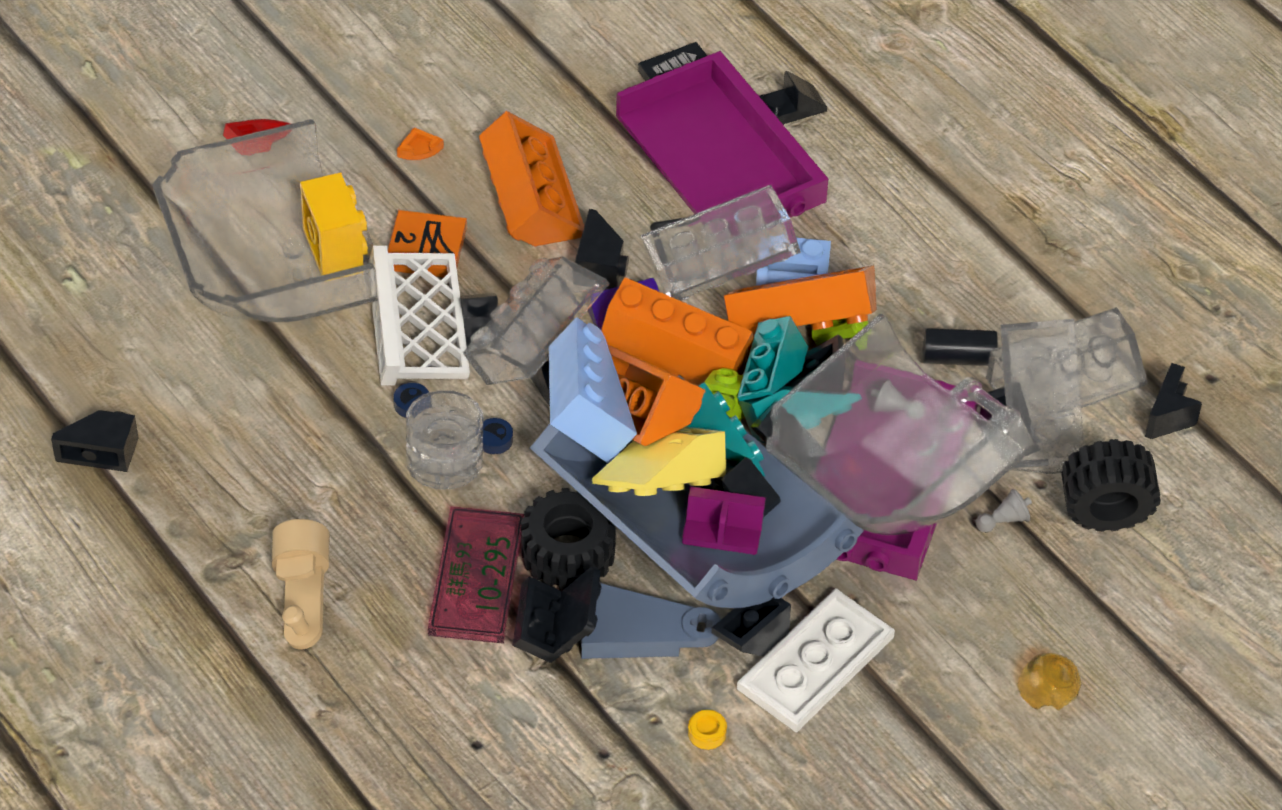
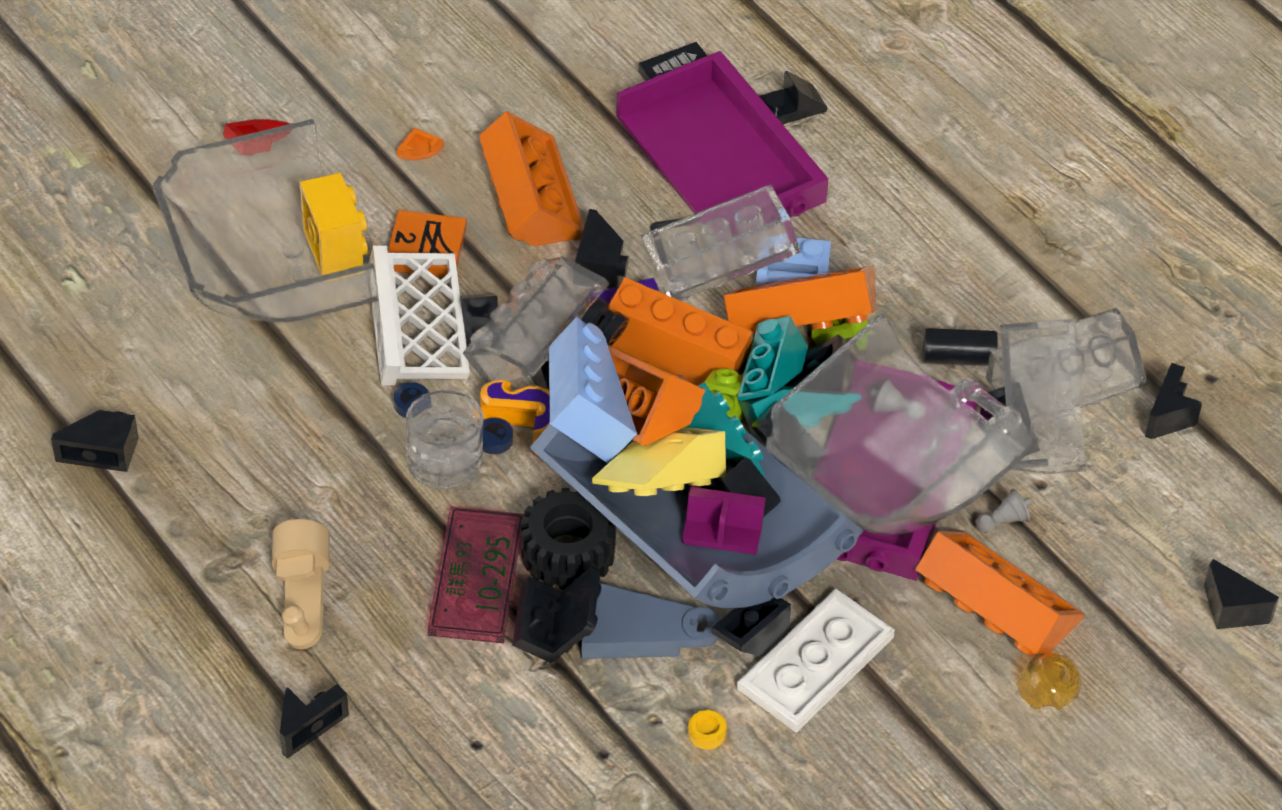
black tyre [1061,439,1161,532] -> none
none -> black slope [280,684,349,759]
none -> light orange animal [480,380,550,456]
none -> black wheel [581,298,629,346]
none -> orange slope [915,531,1085,656]
none -> black slope [1204,559,1279,629]

